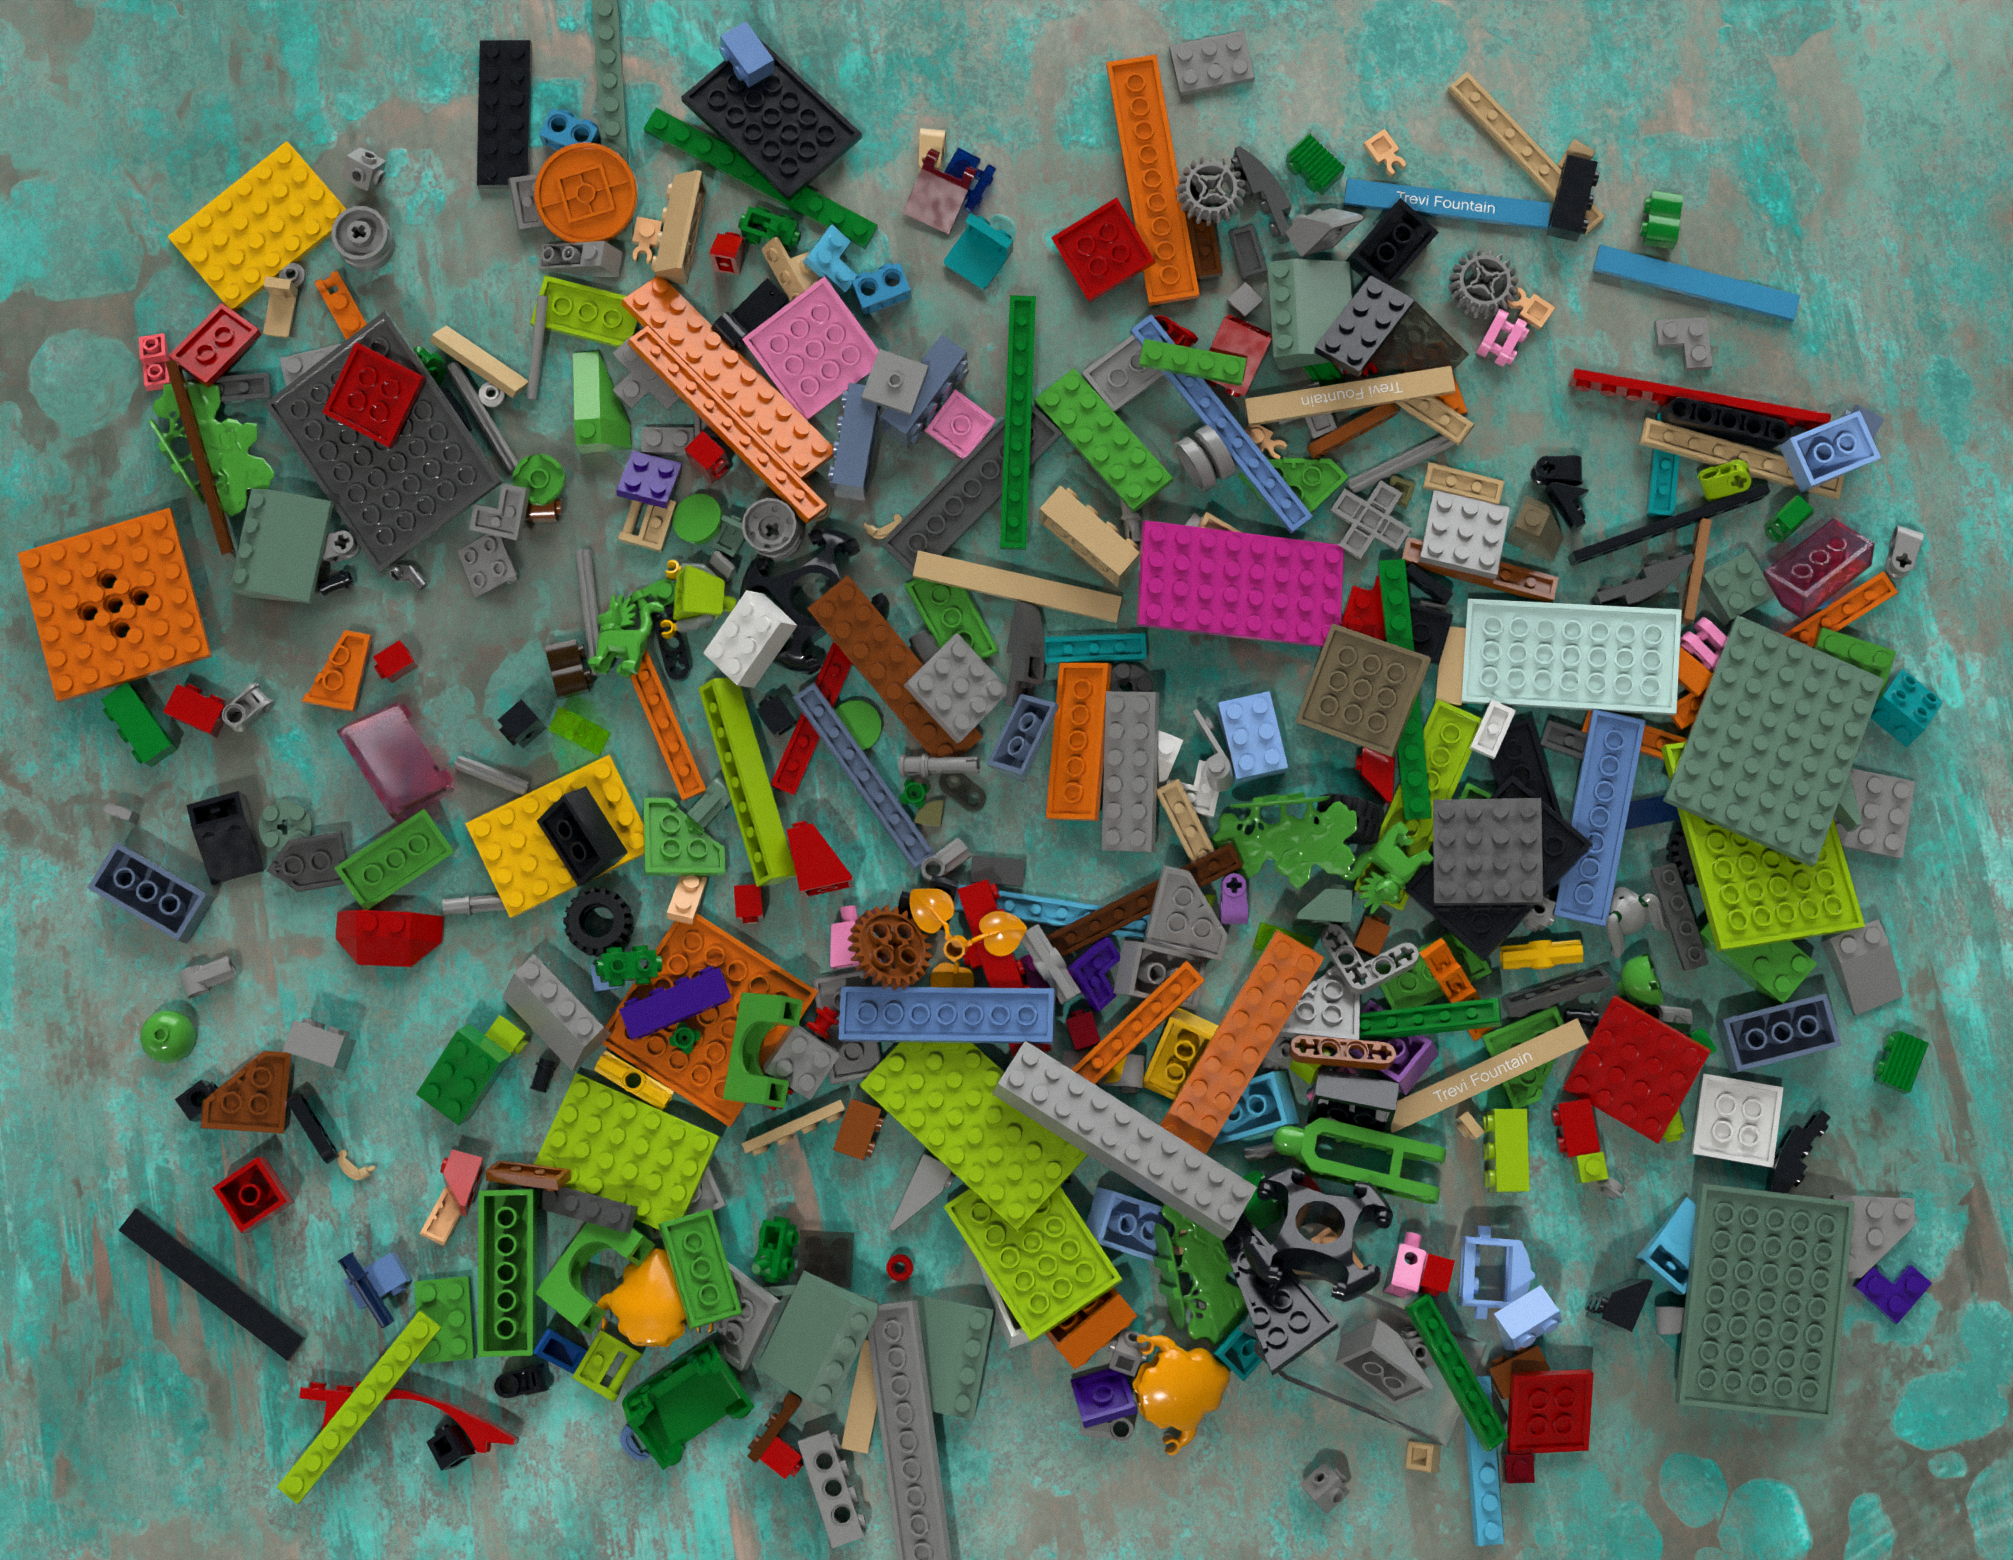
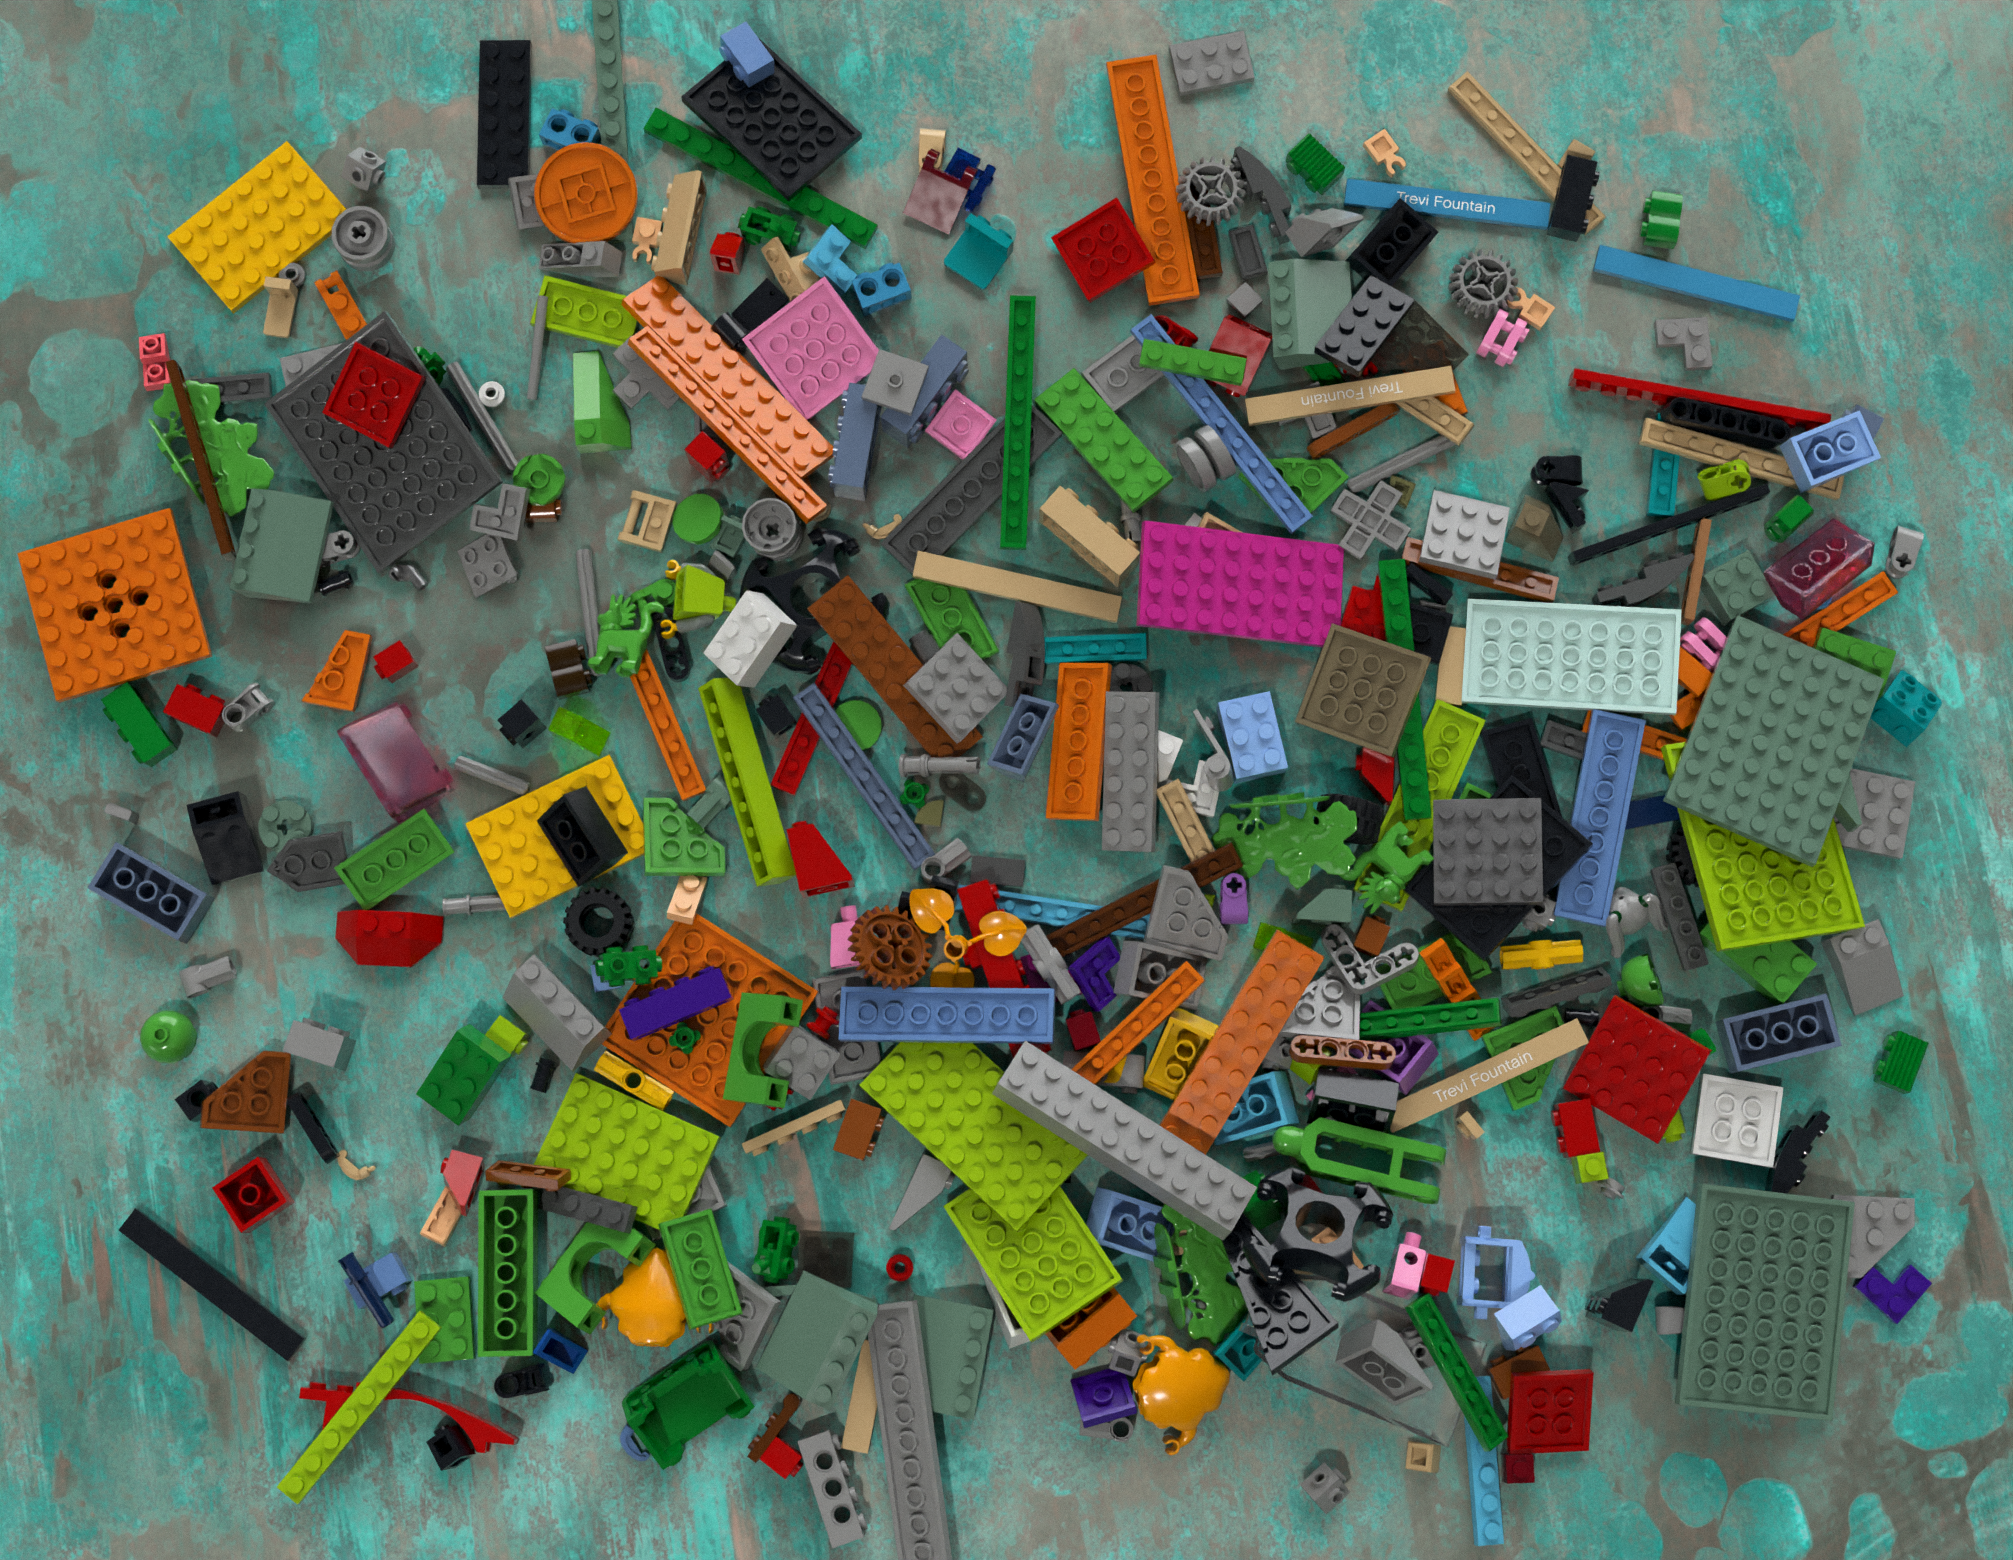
red plate [168,302,262,388] -> none
tan tile [430,325,529,398] -> none
lime plate [572,1329,643,1402] -> none
plate [616,450,682,509] -> none
light grey plate [641,427,694,455] -> none
red brick [734,884,765,924] -> none
light nougat plate [1245,424,1287,459] -> none
tan tile [1422,462,1505,505] -> none
white plate [1469,700,1516,759] -> none
lime brick [1482,1109,1530,1193] -> none

